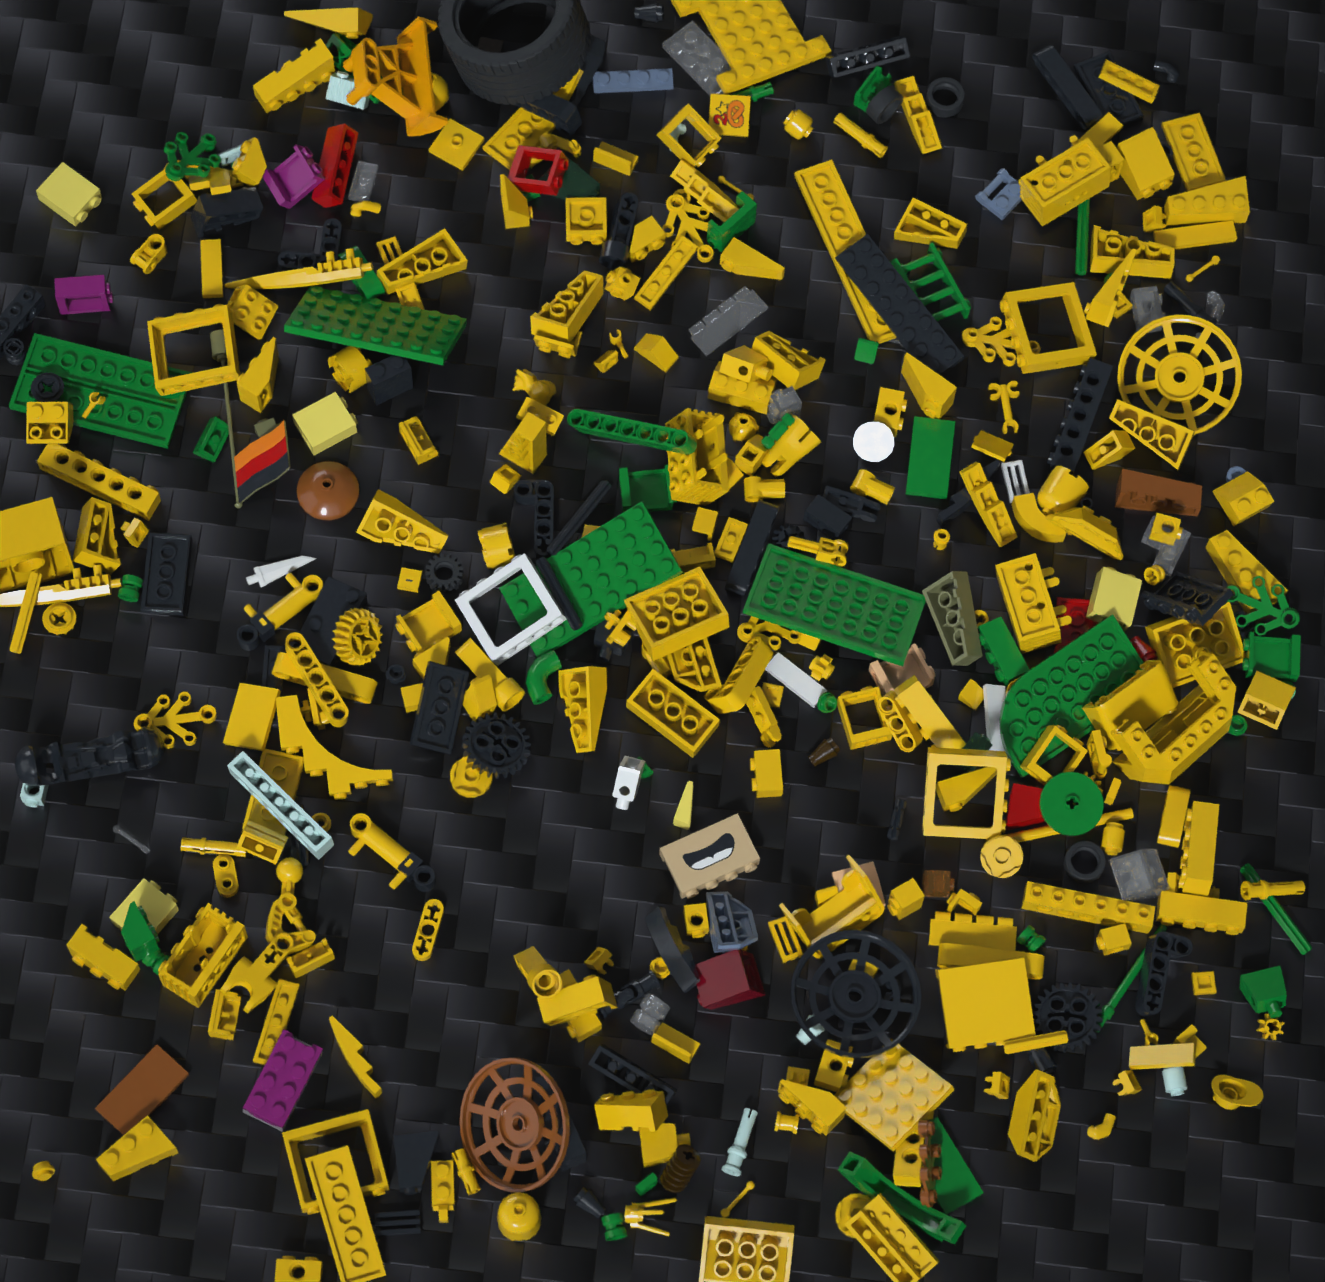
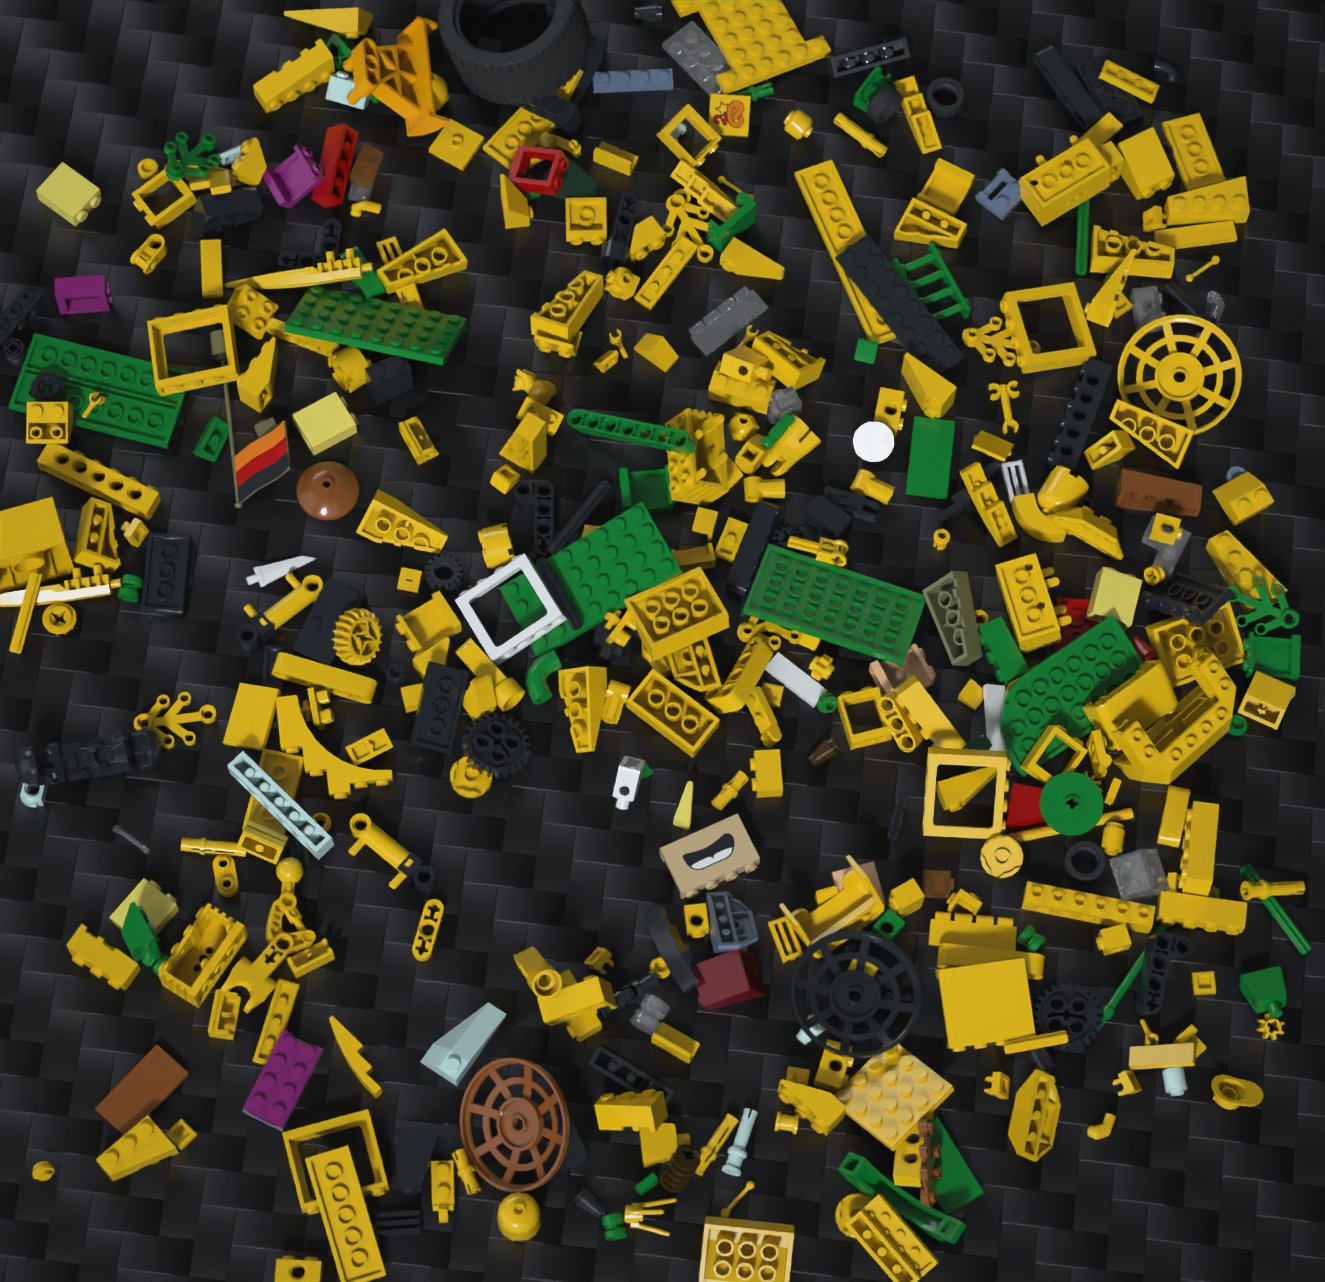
yellow beam [285,632,349,727] -> none
none -> yellow tile [138,158,159,180]
none -> yellow tile [165,1118,197,1150]
none -> yellow beam [264,318,341,357]
none -> yellow hinge [345,728,393,766]
none -> clear orange slope [350,143,384,189]
none -> light aqua wedge [421,1002,506,1086]
none -> yellow piece [601,679,631,724]
none -> yellow pin [695,1114,739,1176]
none -> yellow pin [711,770,749,811]
none -> yellow hand [737,325,759,348]
none -> green brick [871,909,906,942]
none -> yellow panel [917,158,975,217]

